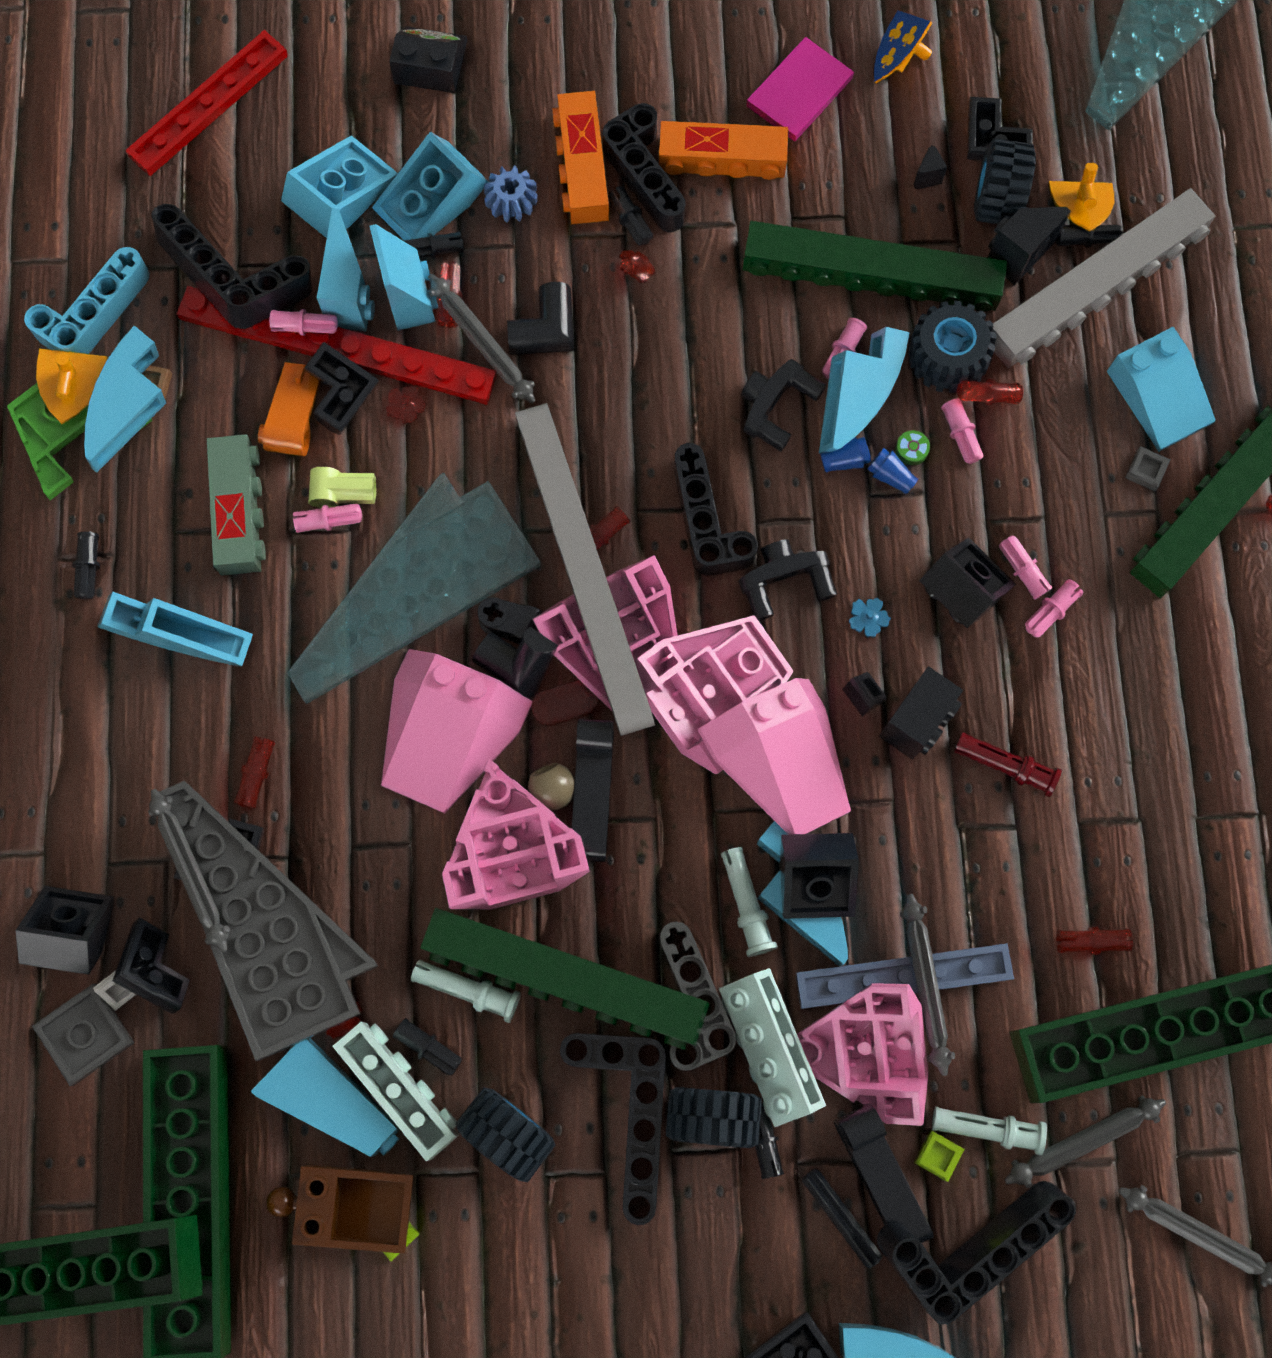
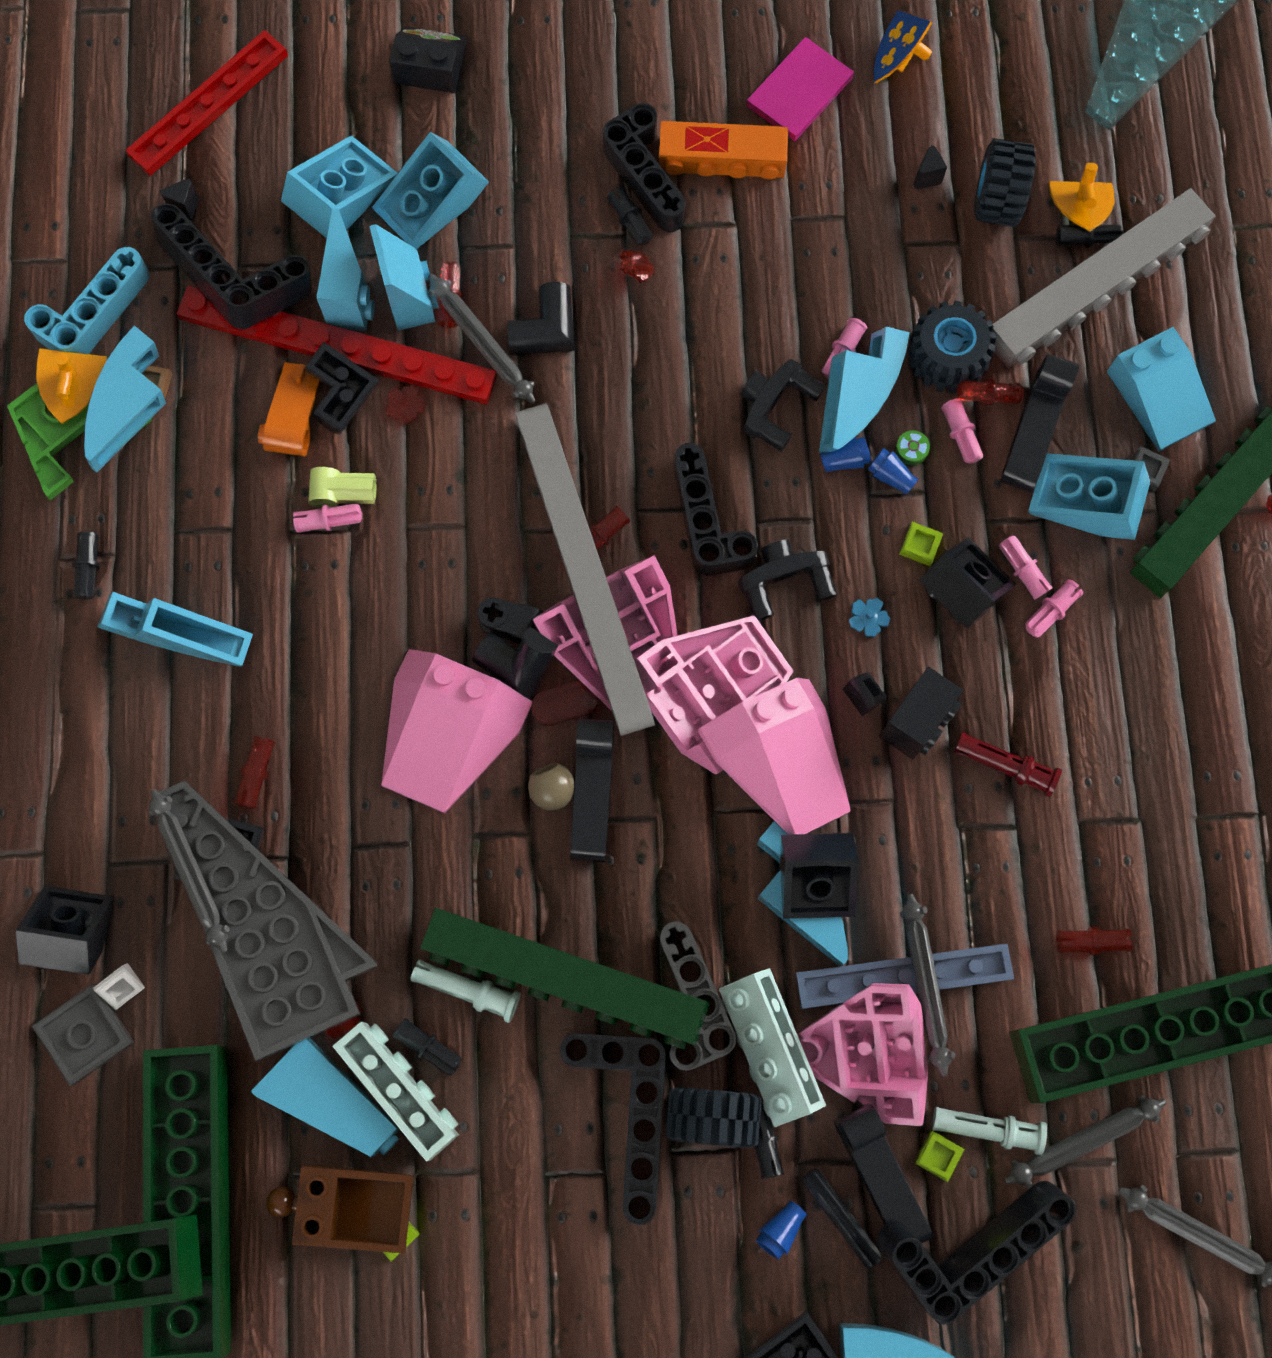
black brick [112,917,190,1014] -> none
sand green brick [207,434,266,576] -> none
bright pink axle [269,309,338,336] -> none
clear light blue wing [287,473,541,704] -> none
black axle [404,231,464,260] -> none
bright pink wedge [442,759,590,910] -> none
black wheel [455,1087,556,1183] -> none
medium blue gear [483,165,538,223] -> none
orange brick [552,91,609,224] -> none
light aqua pin [721,847,778,957] -> none
dark green brick [742,220,1007,311] -> none
black brick [967,97,1033,160] -> none
black slope [987,207,1071,286] -> none
none -> black slope [160,178,199,220]
none -> blue cone [755,1201,807,1260]
none -> lime tile [899,522,943,566]
none -> black beam [999,353,1080,493]
none -> medium azure slope [1028,453,1150,540]

